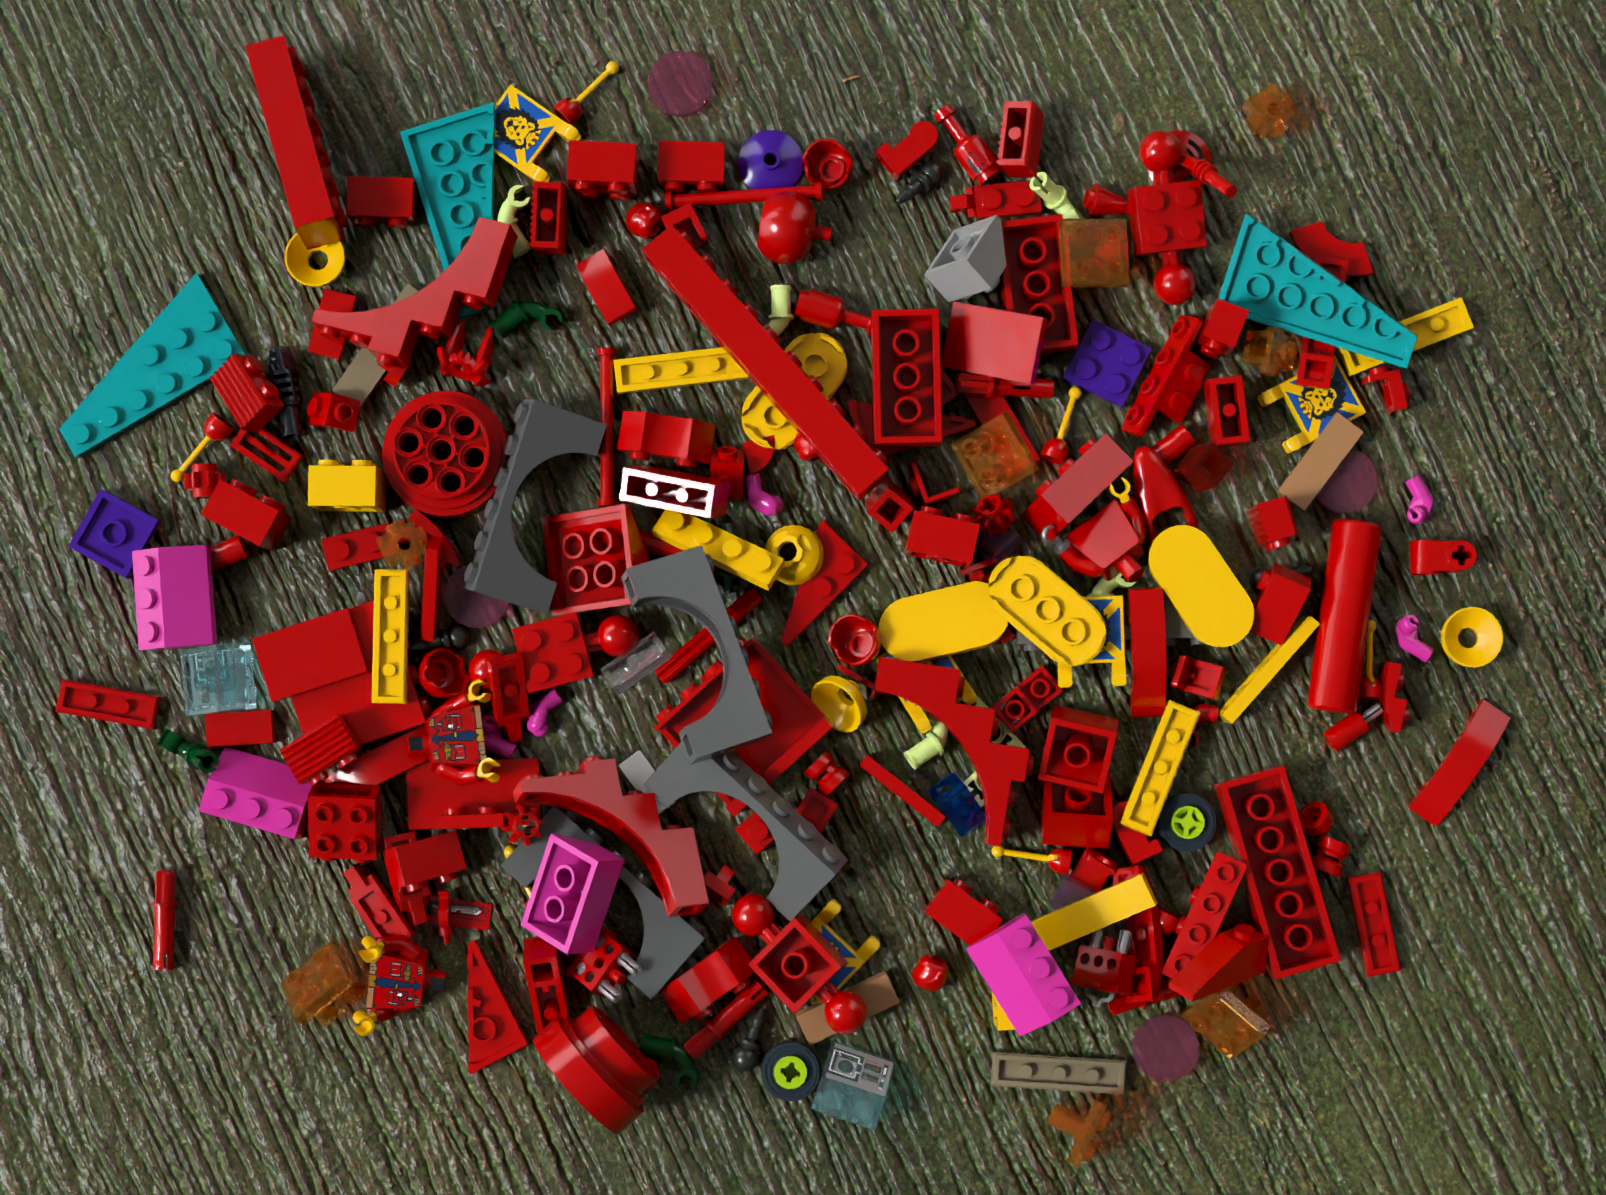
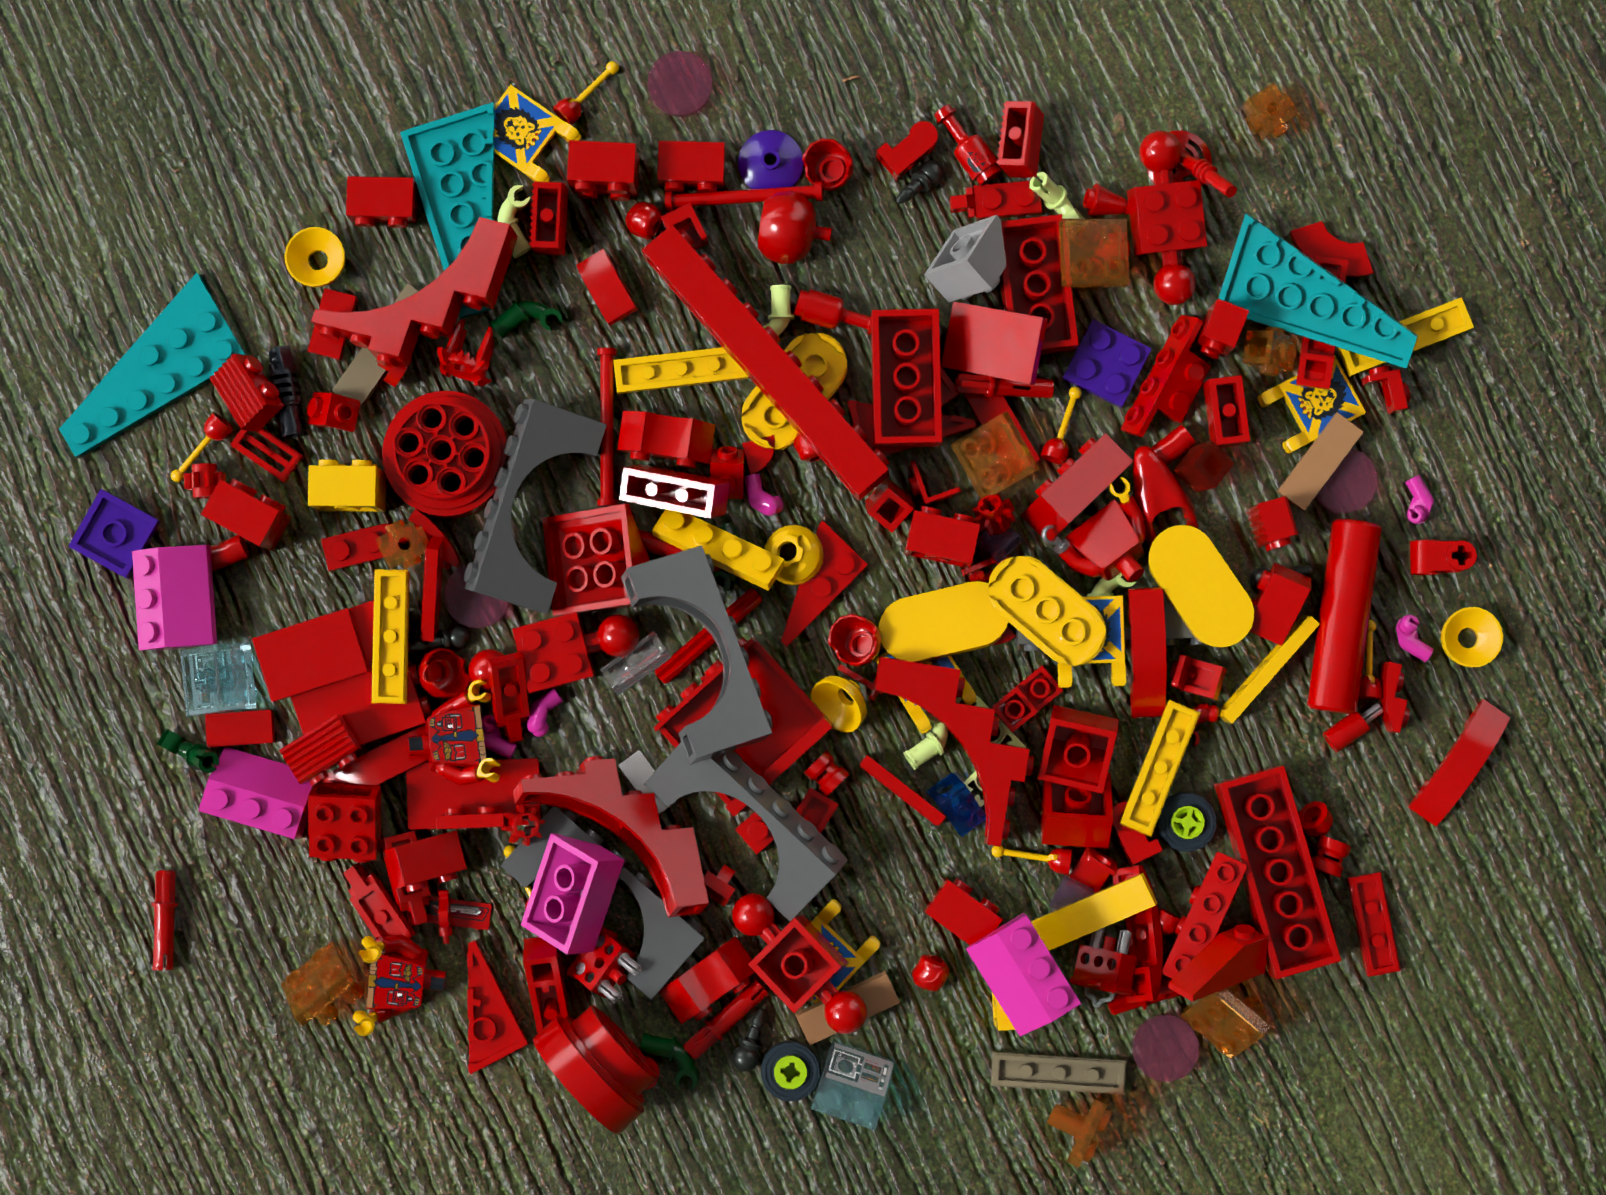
red tile [55,679,162,729] -> none
red brick [245,35,348,250] -> none

